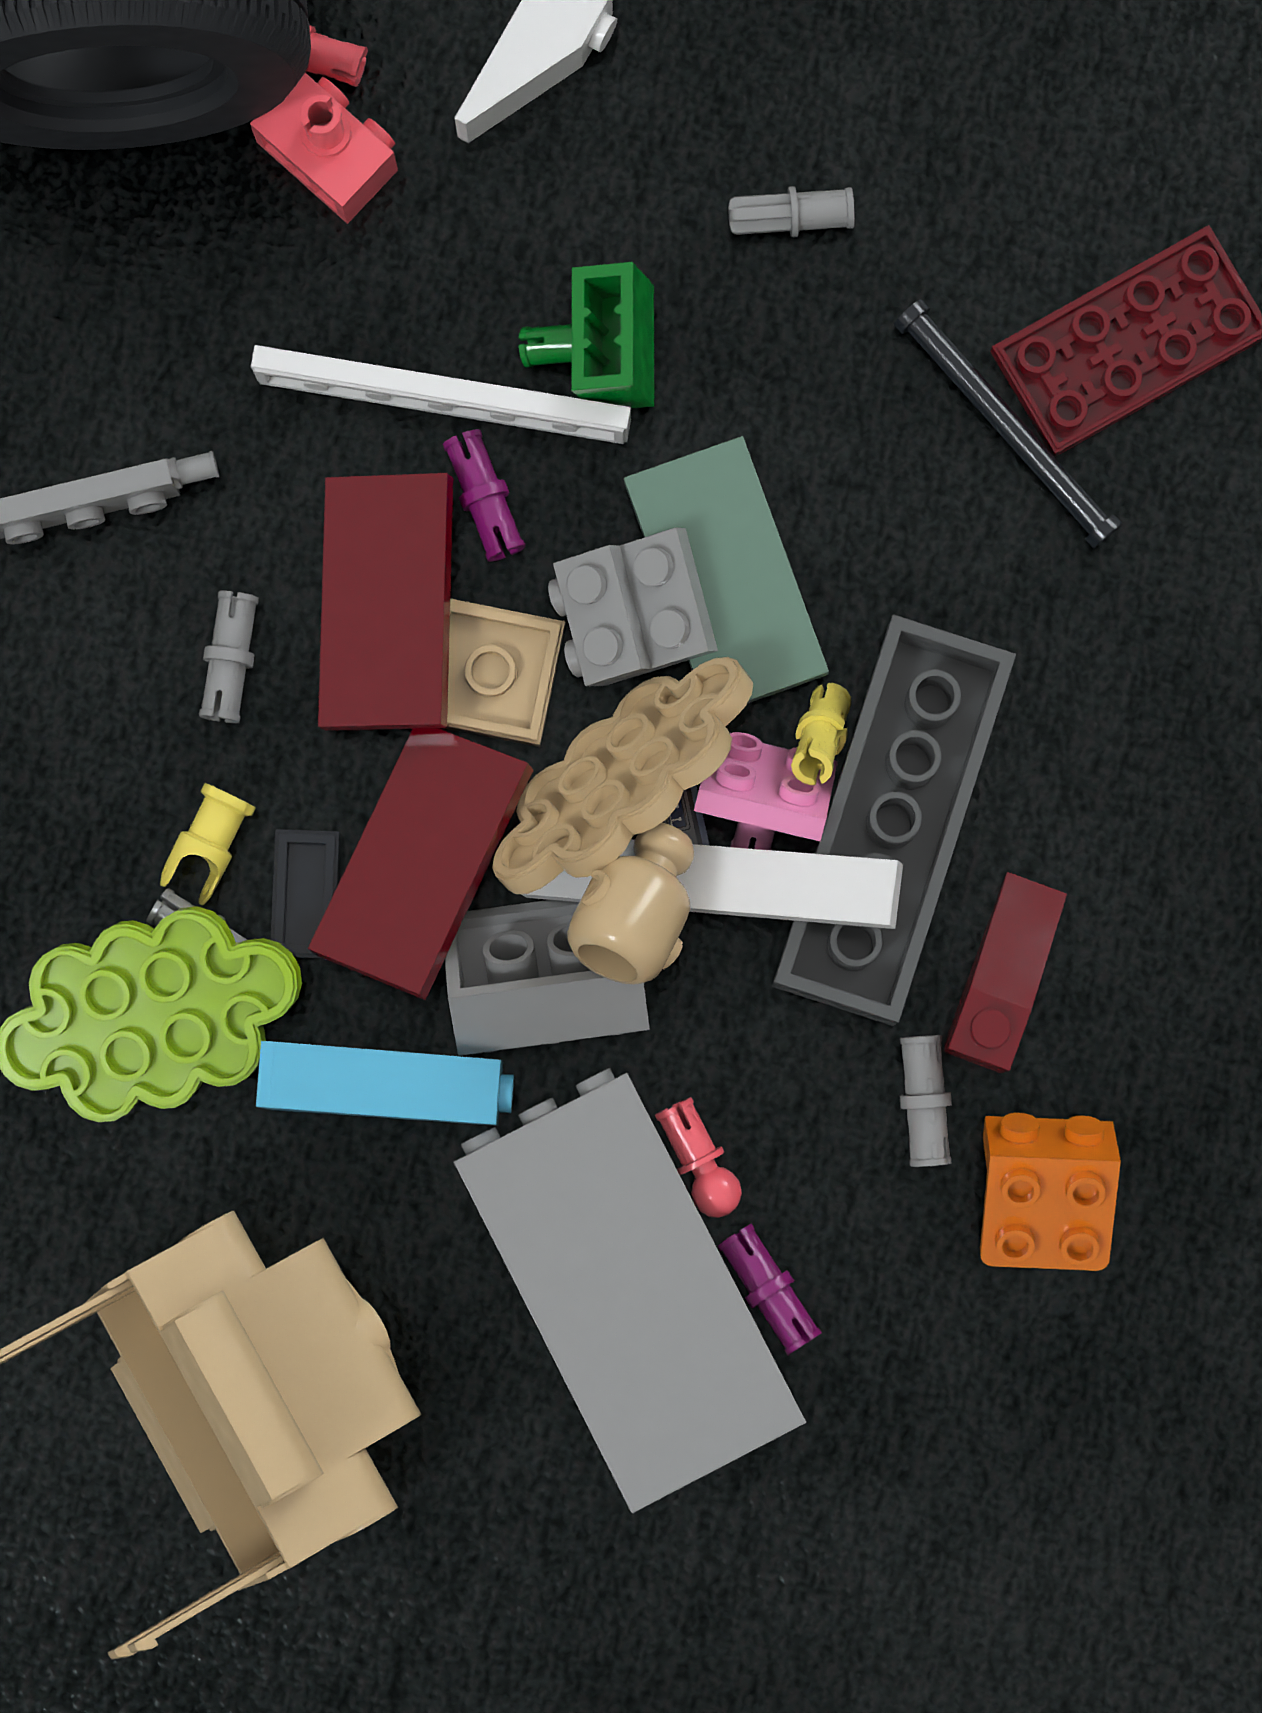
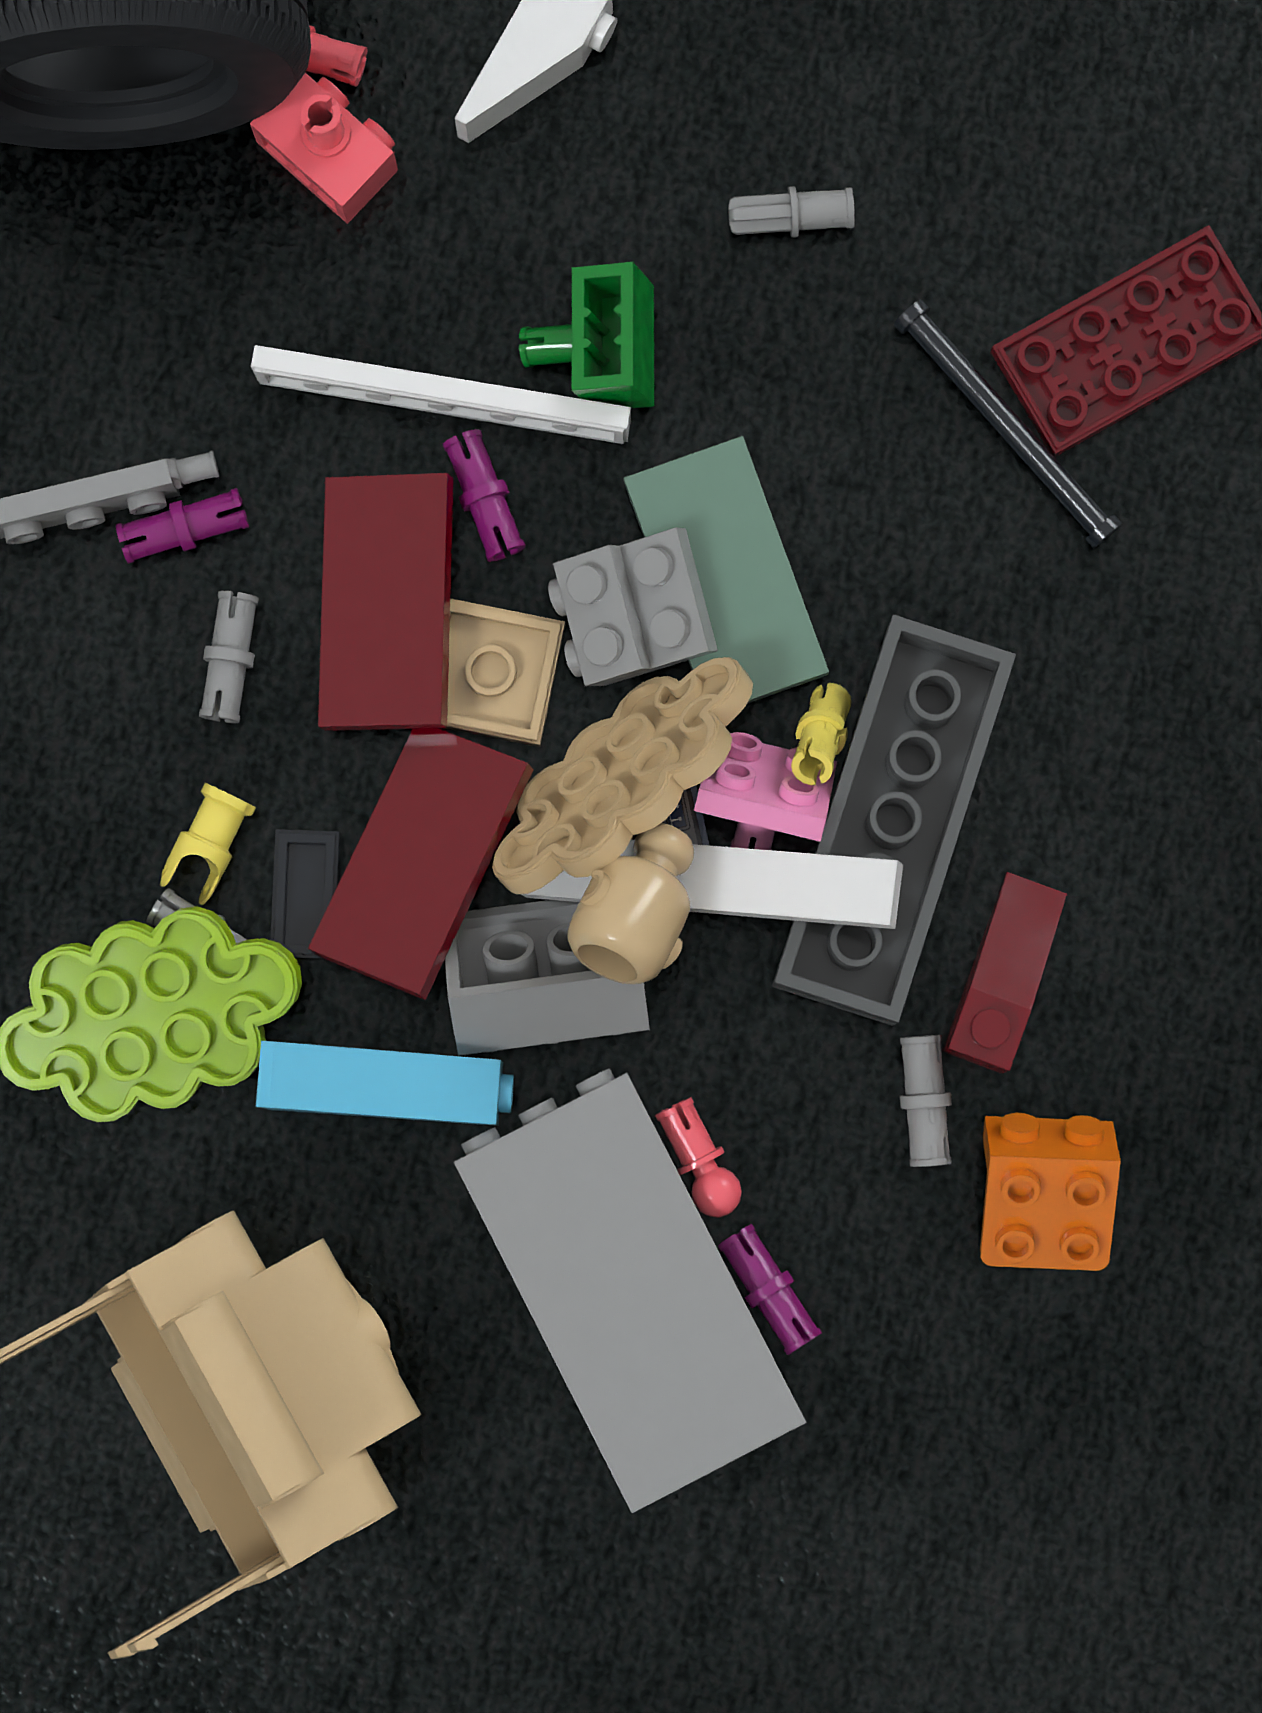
none -> magenta pin [116,488,249,564]

